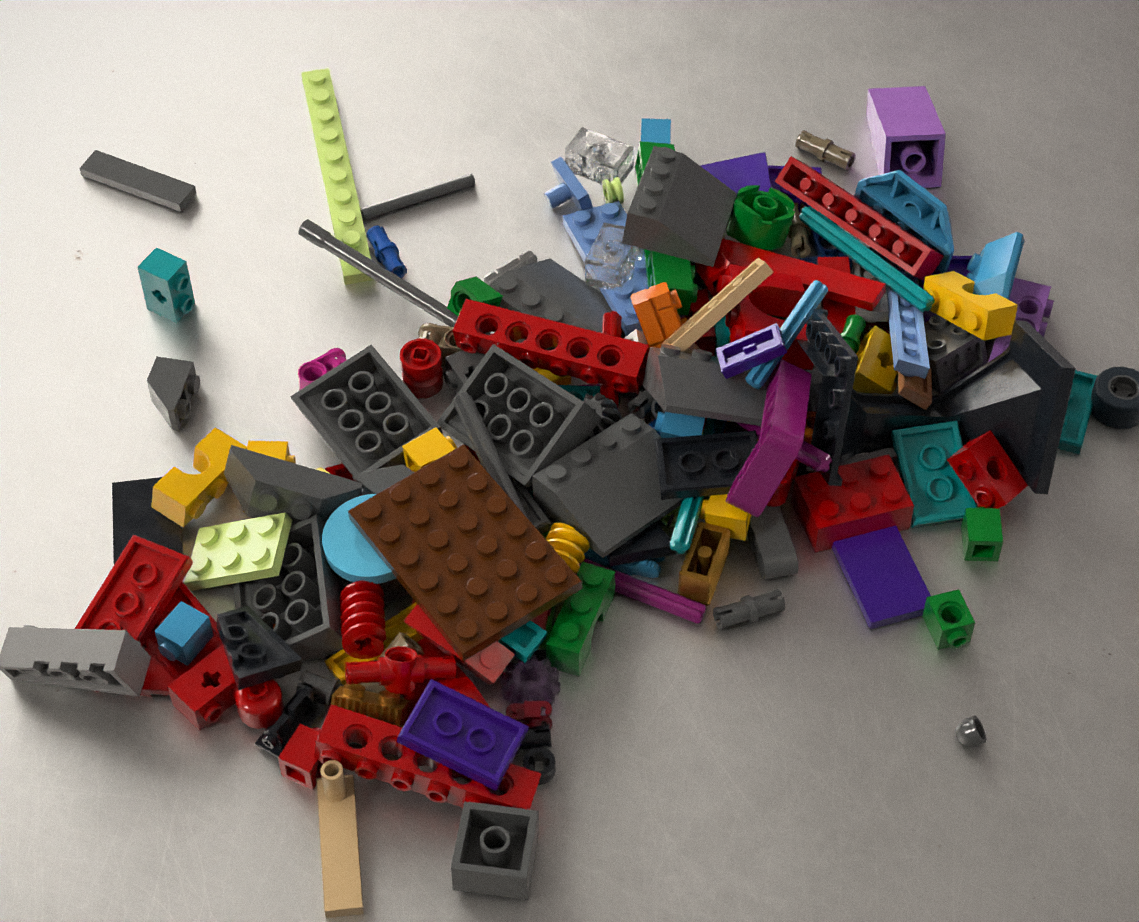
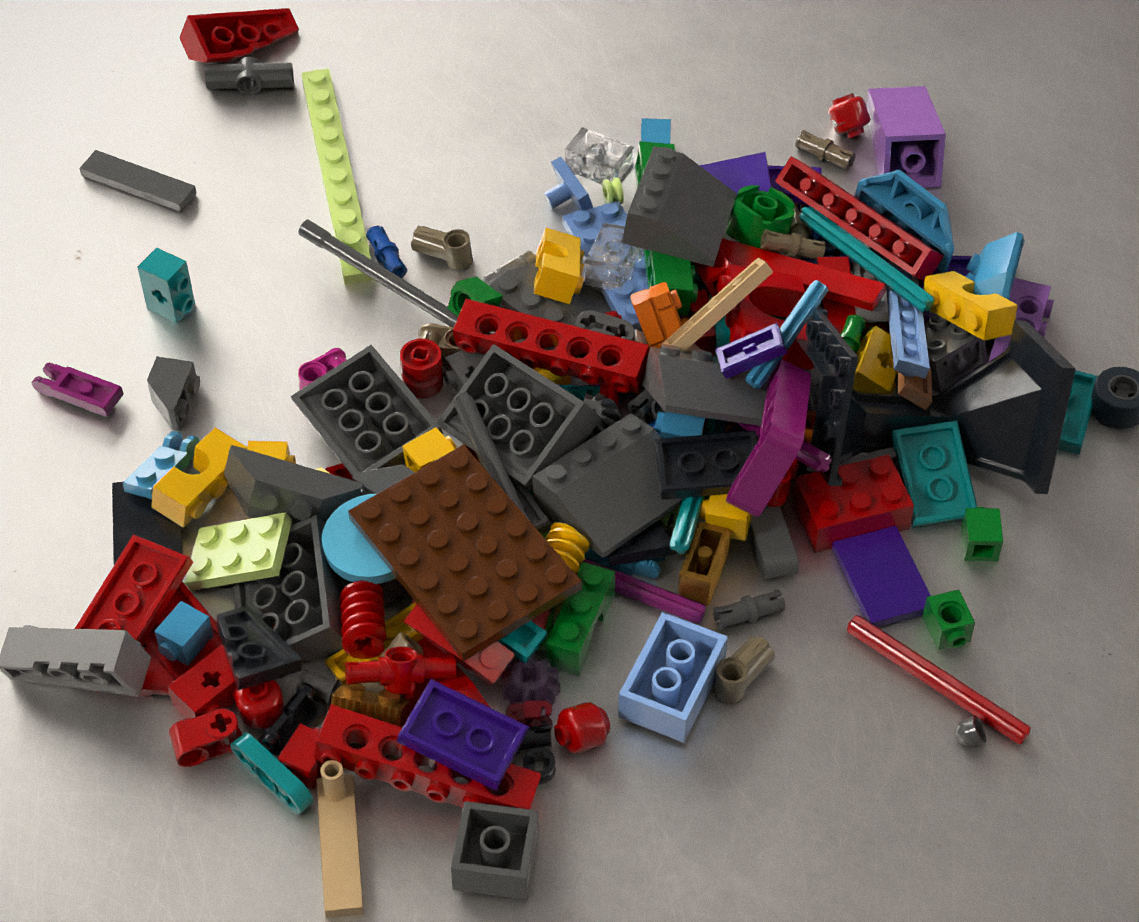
dark grey bar [360,174,475,220] -> none
red brick [947,430,1028,509] -> none
none -> magenta hinge [31,362,124,417]
none -> dark azure hinge [123,431,200,499]
none -> red piece [169,709,242,767]
none -> red wedge [179,8,299,63]
none -> dark grey piece [205,57,294,95]
none -> teal beam [230,732,314,815]
none -> dark tan piece [411,225,473,270]
none -> yellow arch [534,227,584,304]
none -> red head [554,702,610,754]
none -> dark grey beam [575,310,635,341]
none -> light blue brick [618,612,728,743]
none -> dark tan piece [713,636,775,704]
none -> dark tan pin [760,229,825,260]
none -> red head [828,93,871,138]
none -> red axle [847,615,1031,744]

